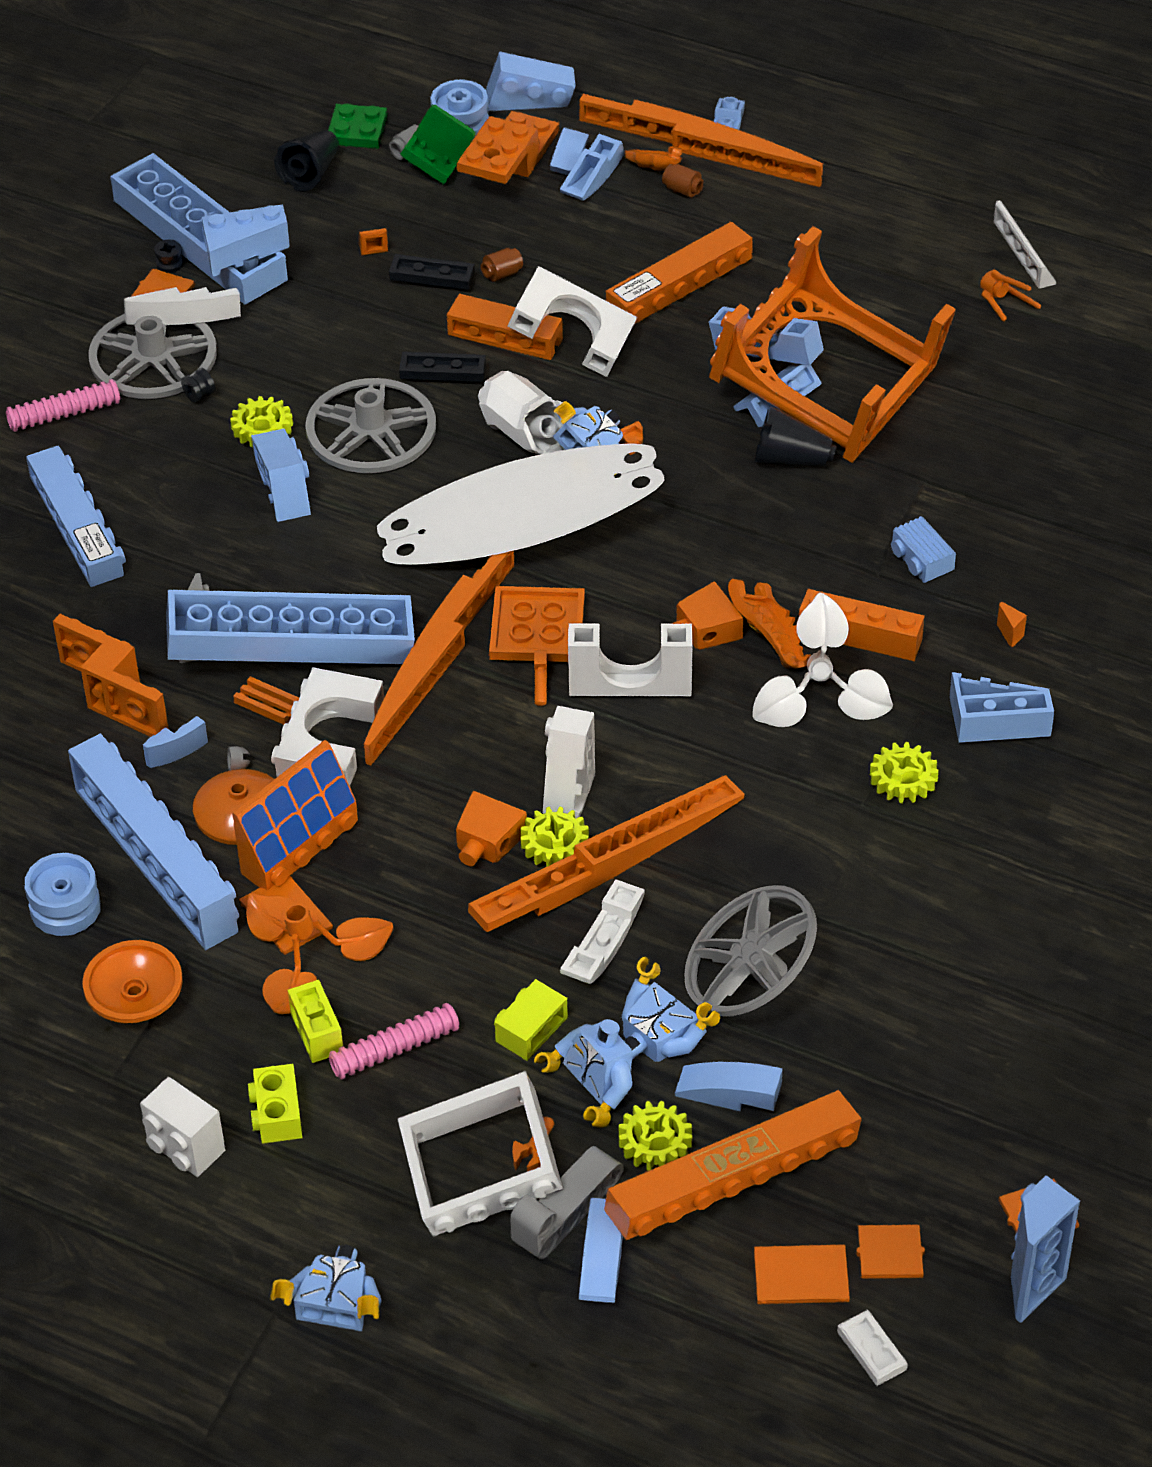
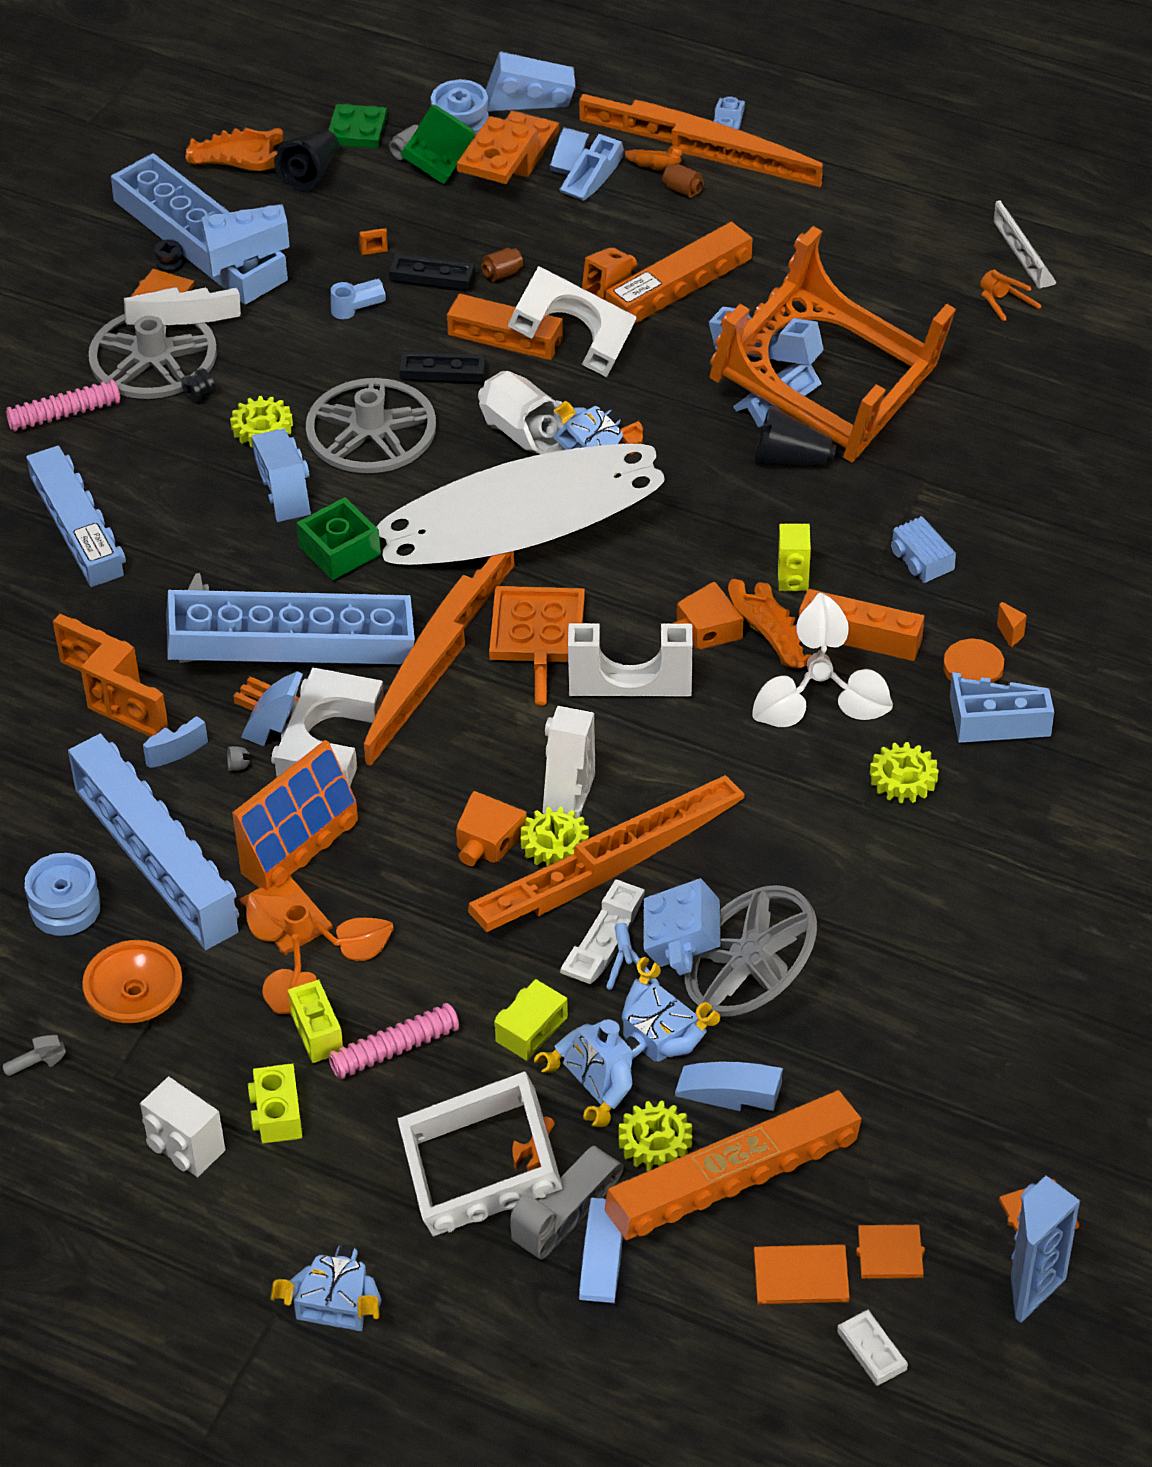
orange dish [193,769,274,845] -> none
none -> light grey bar [3,1035,66,1076]
none -> orange animal [186,128,284,171]
none -> light blue slope [241,672,303,746]
none -> green brick [297,497,381,581]
none -> light blue piece [331,279,386,319]
none -> orange torso [582,247,637,301]
none -> light blue plant [607,923,659,990]
none -> light blue hinge [644,878,720,975]
none -> neon yellow brick [778,524,811,591]
none -> orange tile [943,638,1004,683]

